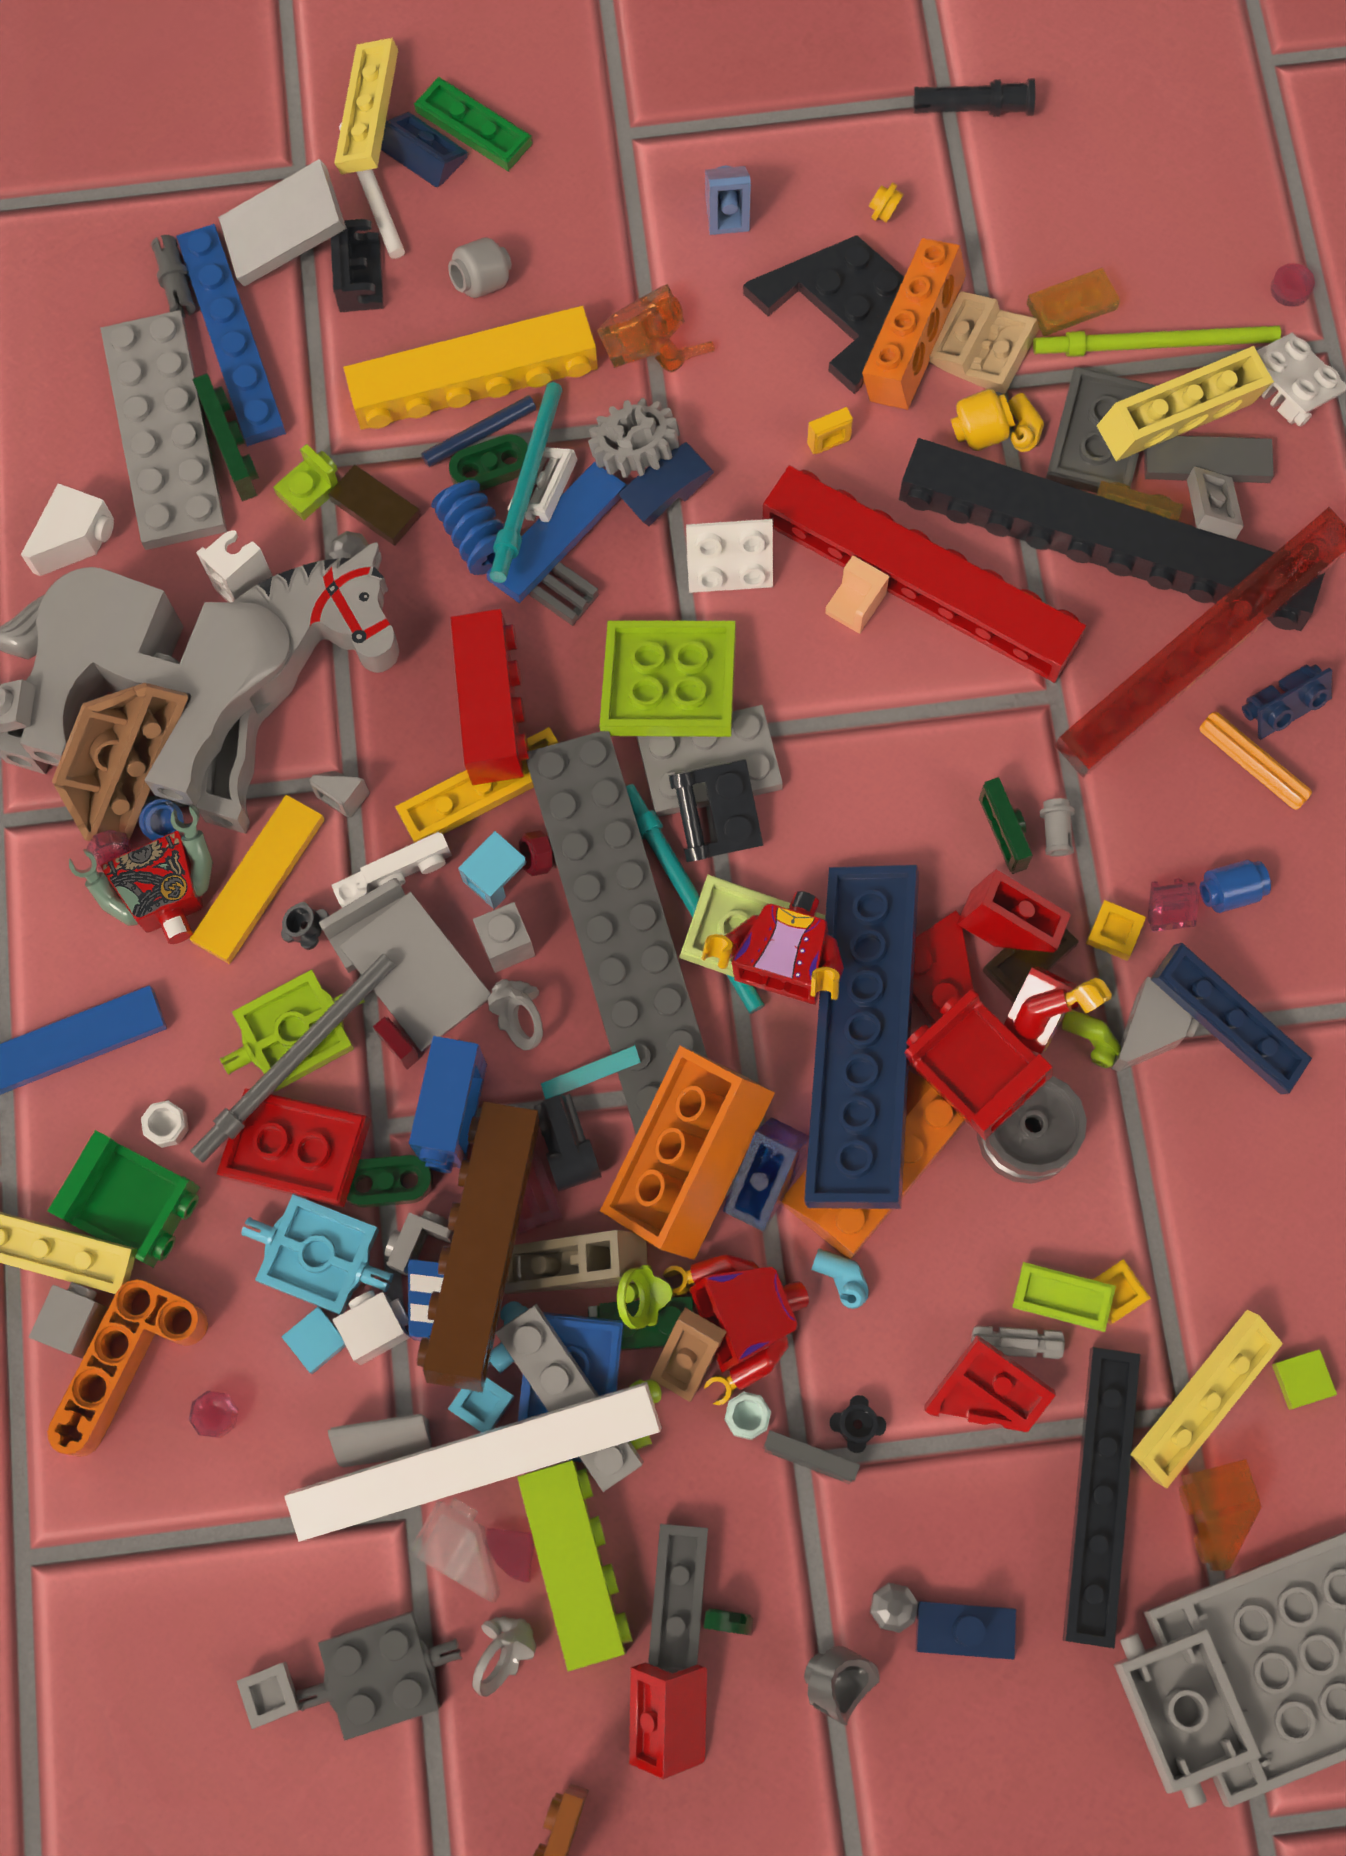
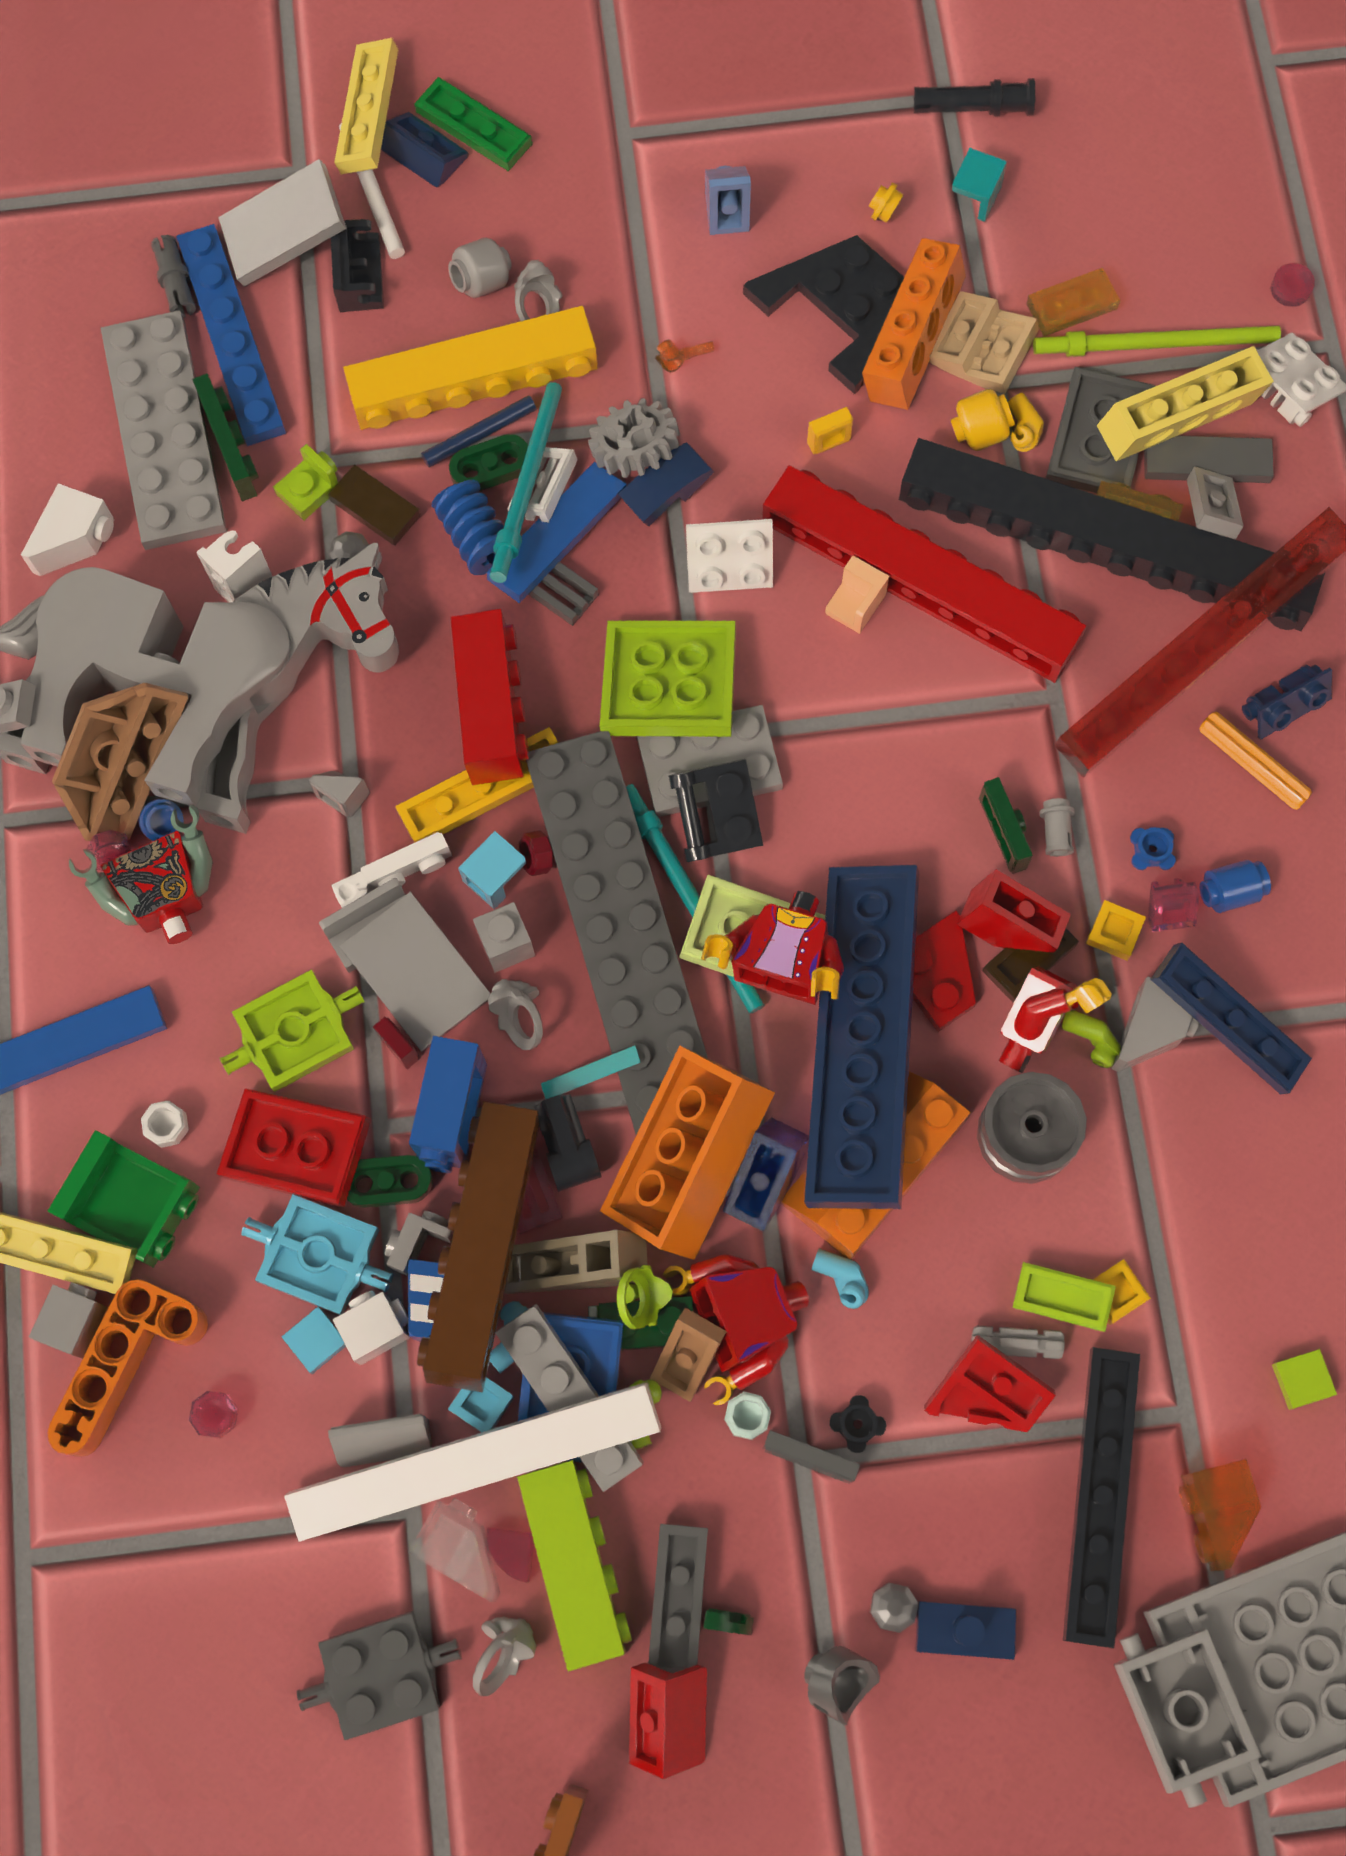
yellow tile [190,795,325,964] -> none
dark grey bar [190,954,396,1163] -> none
light grey plate [237,1662,301,1729] -> none
black plate [281,902,329,950] -> none
clear orange slope [597,284,685,368] -> none
red panel [905,989,1053,1140] -> none
light yellow plate [1130,1310,1283,1489] -> none
none -> light grey piece [514,260,563,321]
none -> teal panel [952,147,1007,222]
none -> blue plate [1130,827,1176,870]

